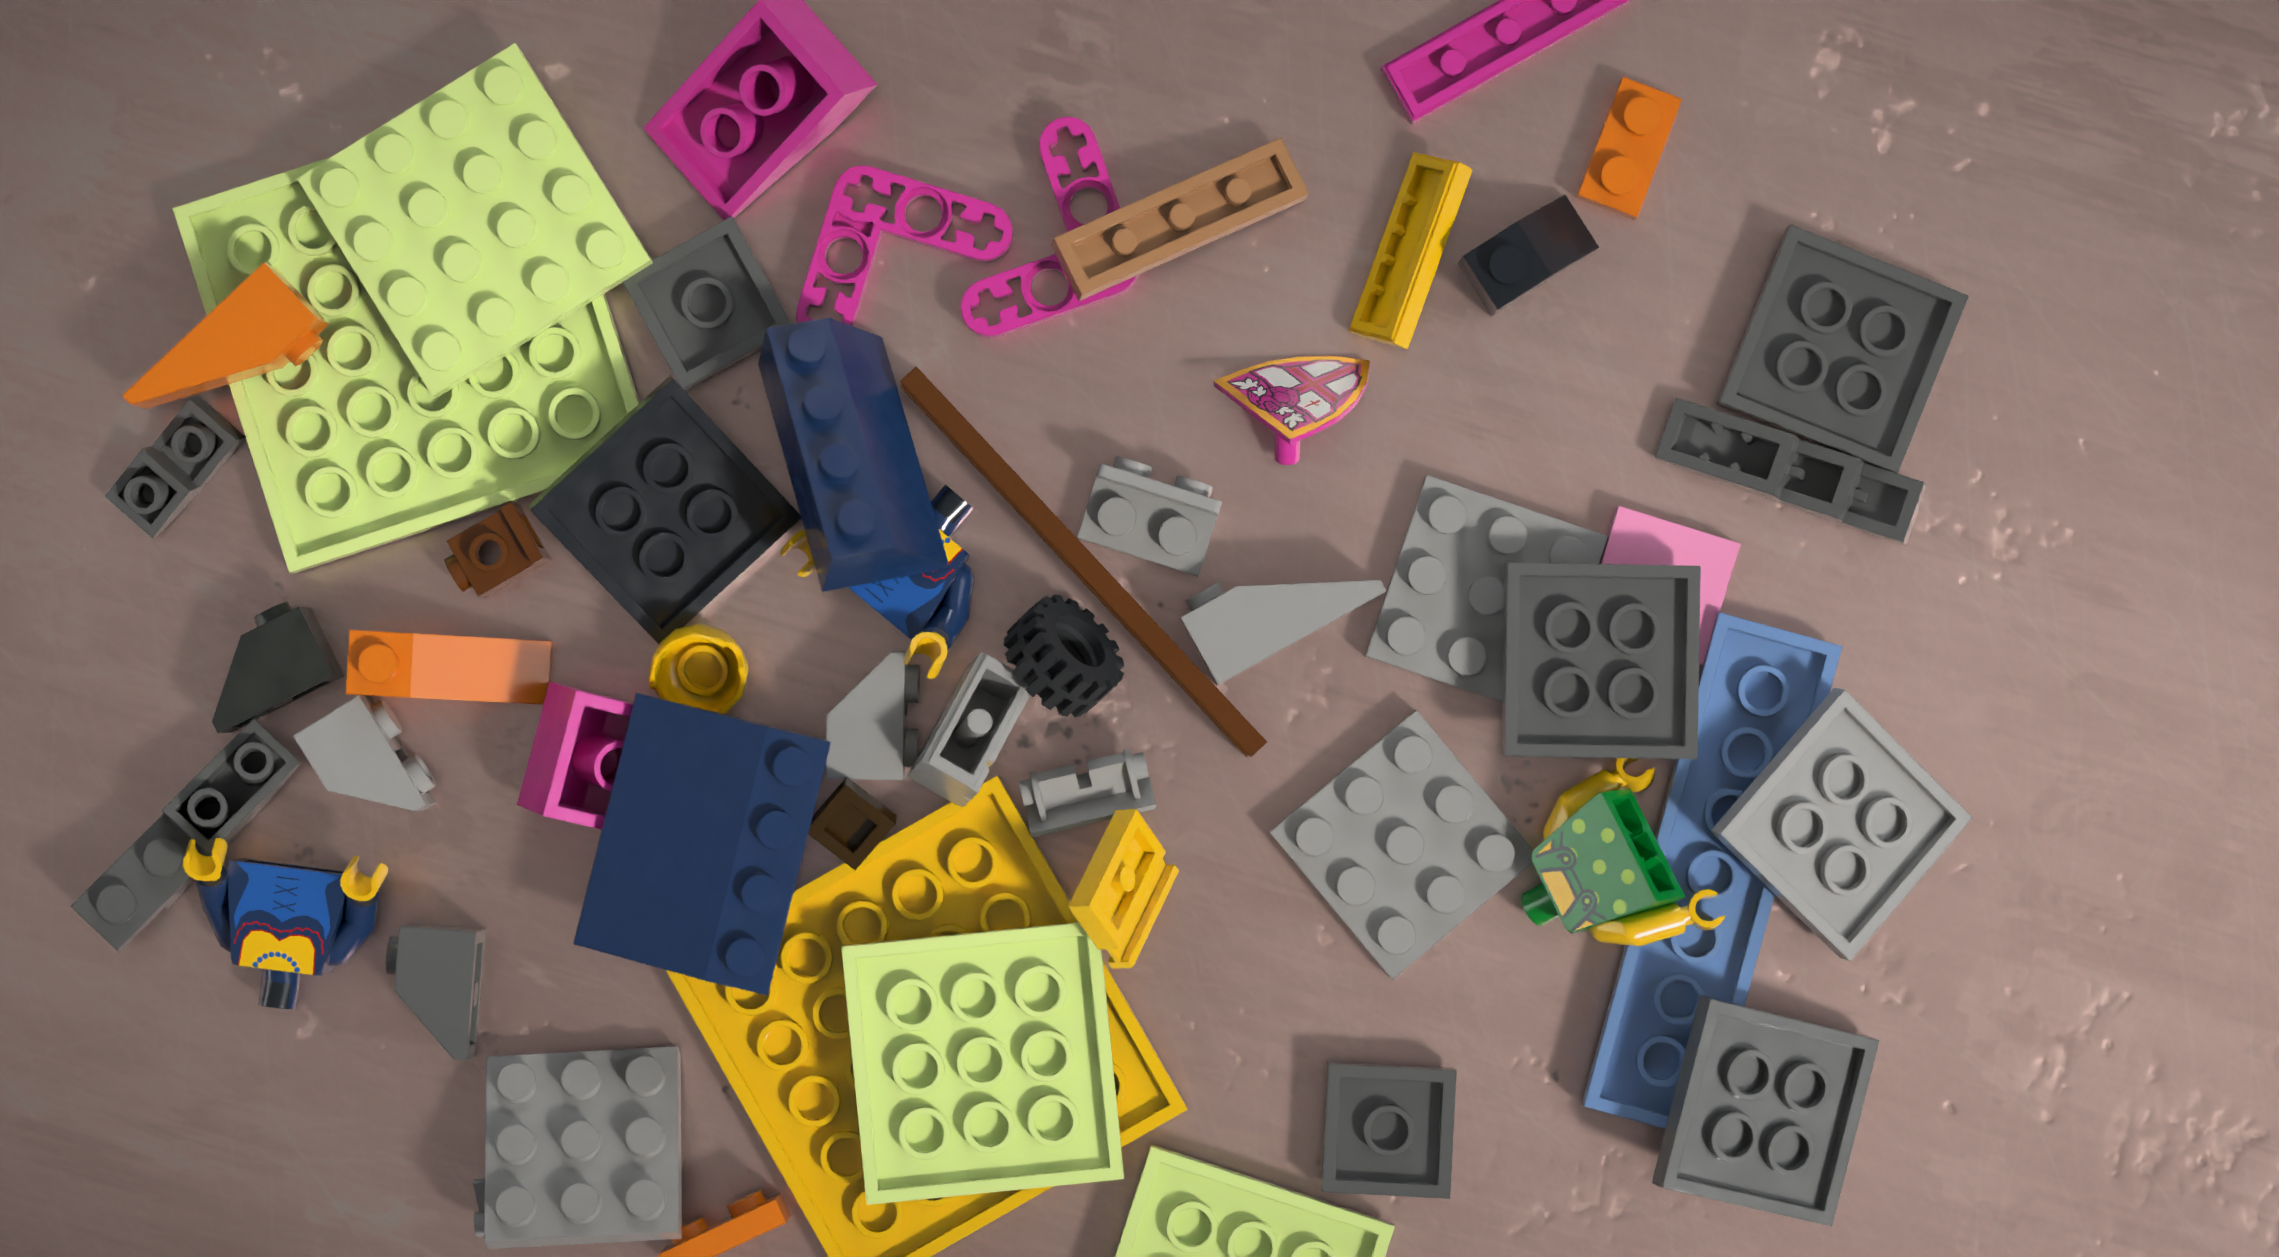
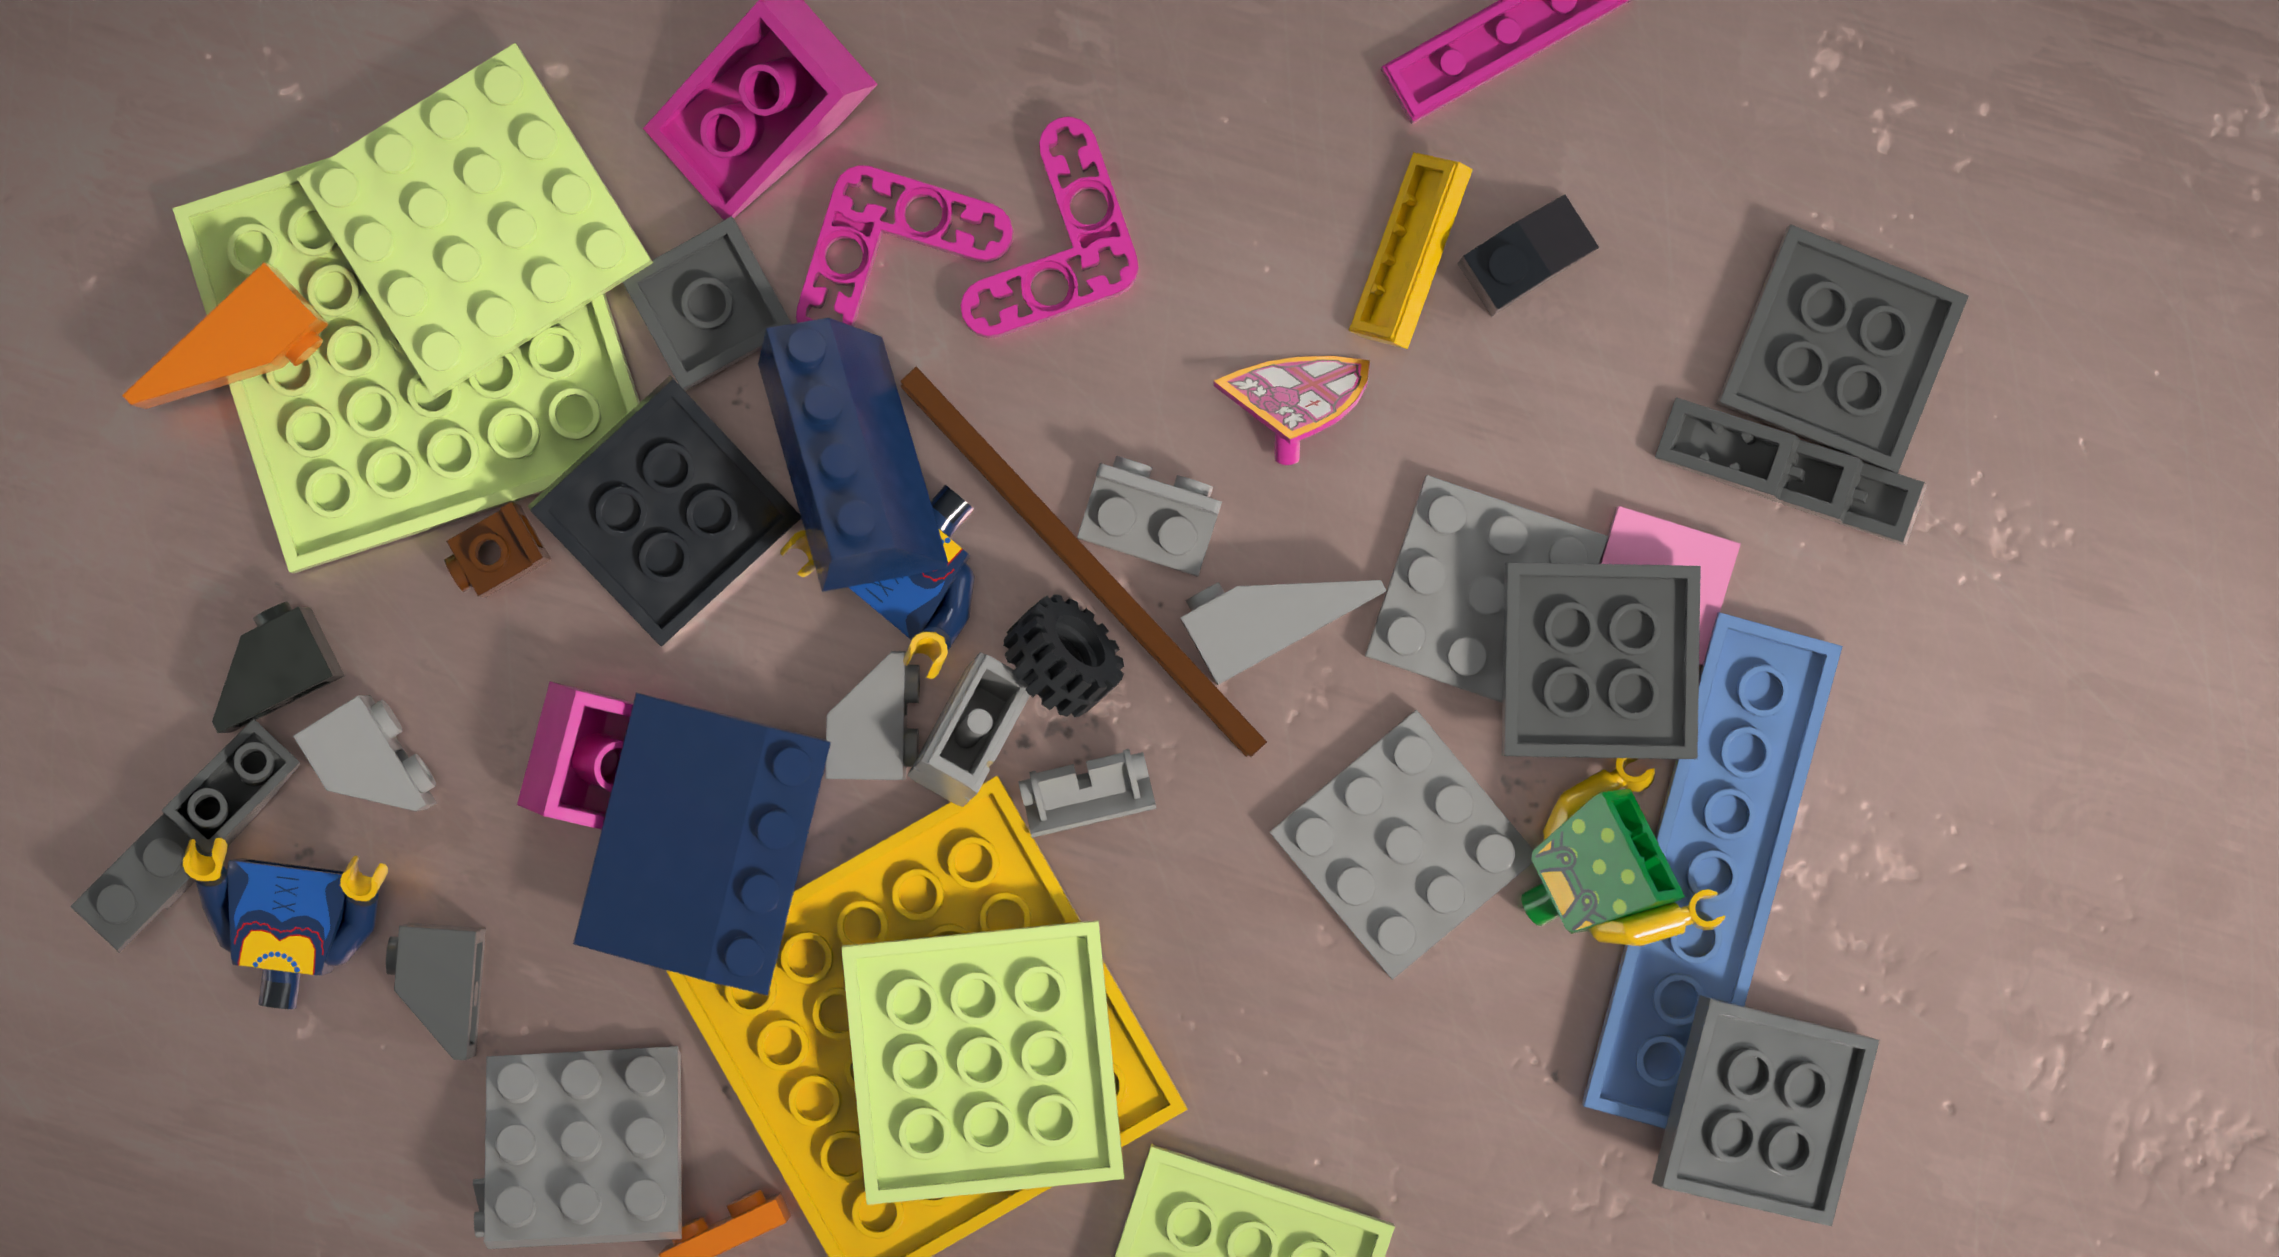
dark grey slope [105,396,246,538] -> none
orange slope [346,630,553,705] -> none
yellow hair [648,623,749,714] -> none
dark brown plate [808,777,897,870] -> none
medium nougat plate [1051,138,1309,301] -> none
yellow plate [1068,809,1179,969] -> none
dark grey plate [1321,1062,1457,1199] -> none
orange plate [1575,76,1682,220] -> none
light grey plate [1711,688,1973,961] -> none

